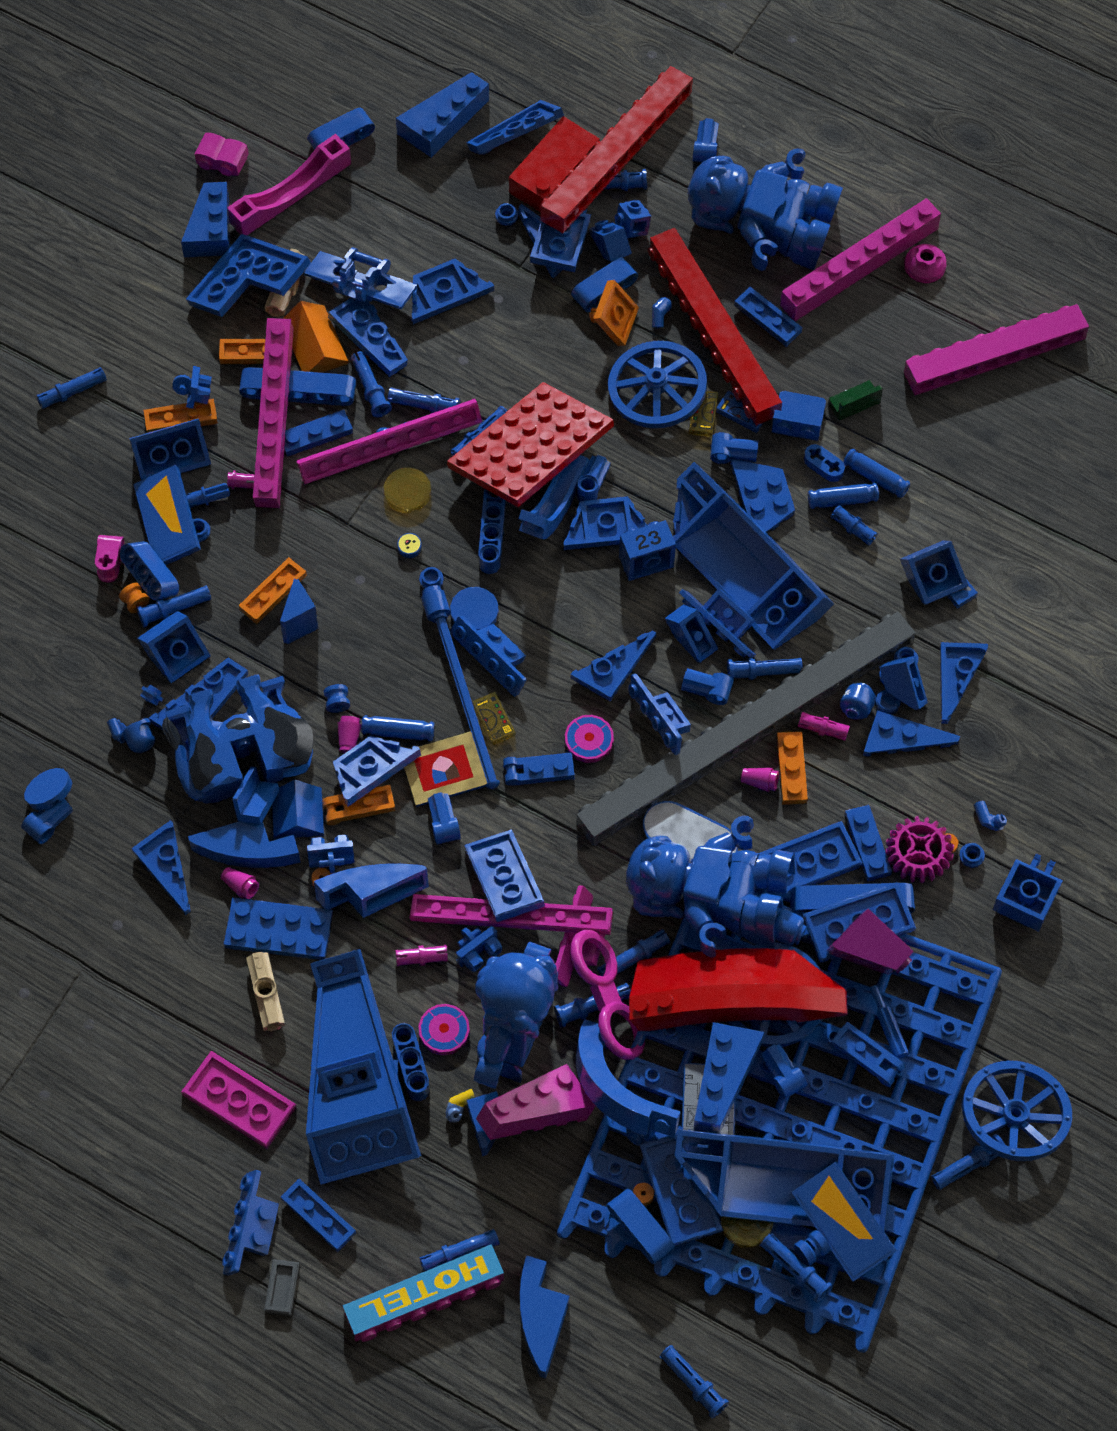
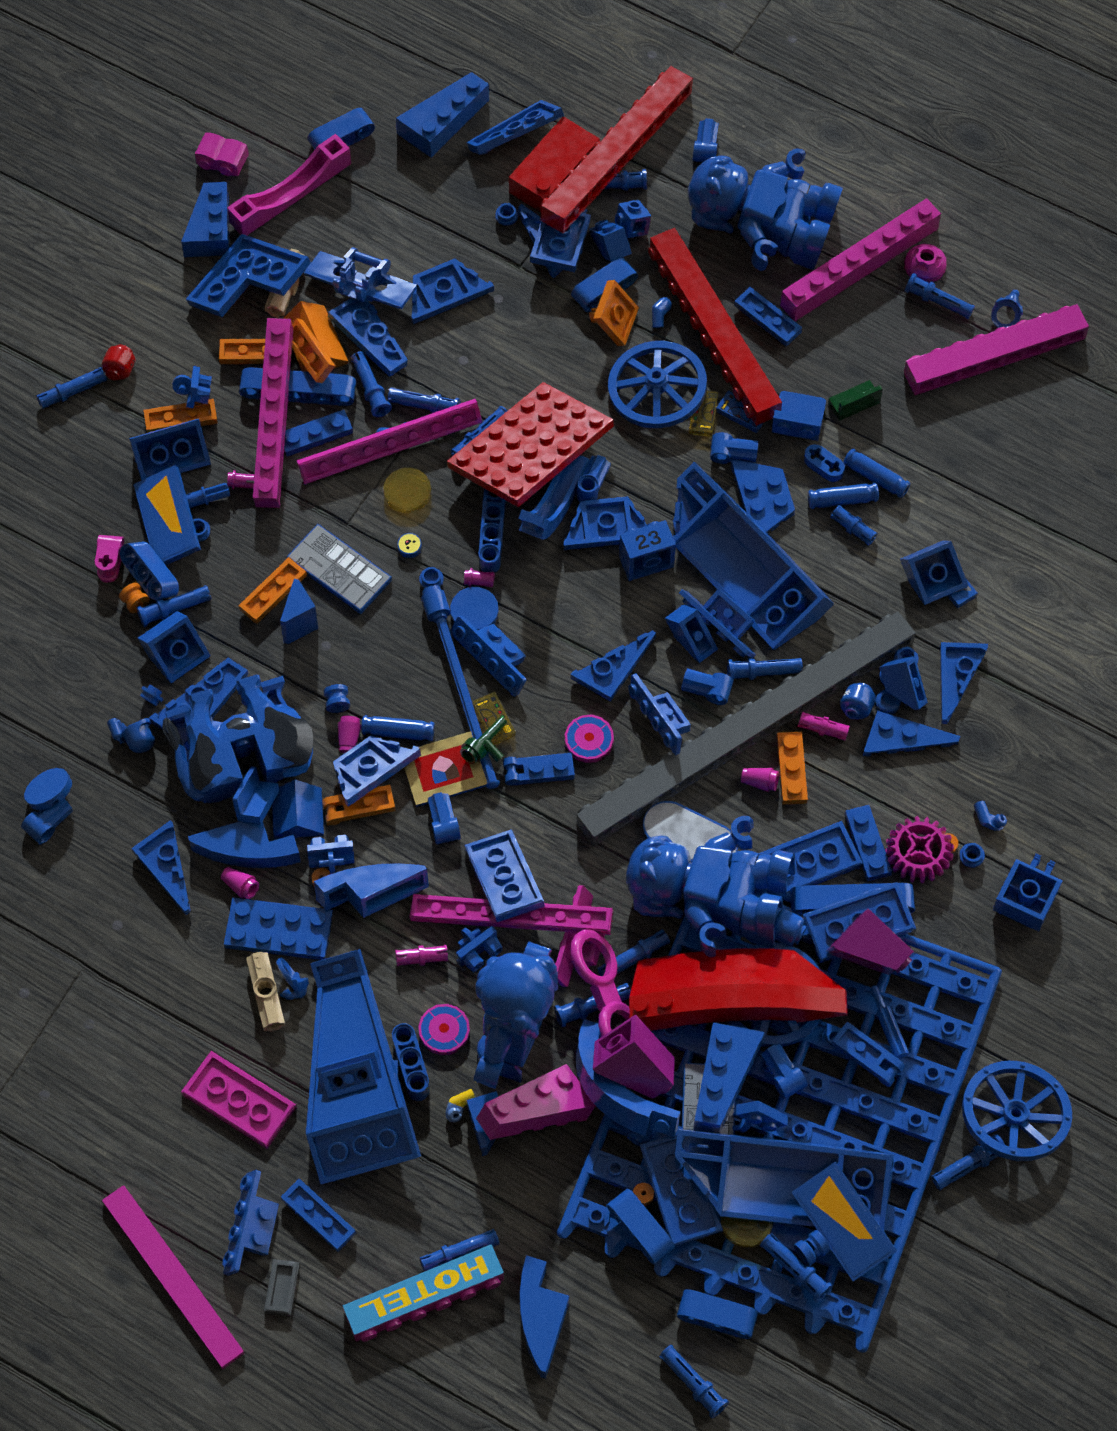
none -> red head [101,345,136,380]
none -> dark pink tile [102,1185,245,1370]
none -> blue piece [276,957,309,1000]
none -> tile [287,524,392,614]
none -> orange plate [292,318,335,383]
none -> dark green piece [460,717,507,764]
none -> dark pink pin [464,568,495,588]
none -> magenta slope [593,1015,675,1099]
none -> blue beam [676,1290,758,1339]
none -> blue plate [732,1101,788,1133]
none -> blue pin [904,273,975,319]
none -> blue piece [991,290,1023,328]

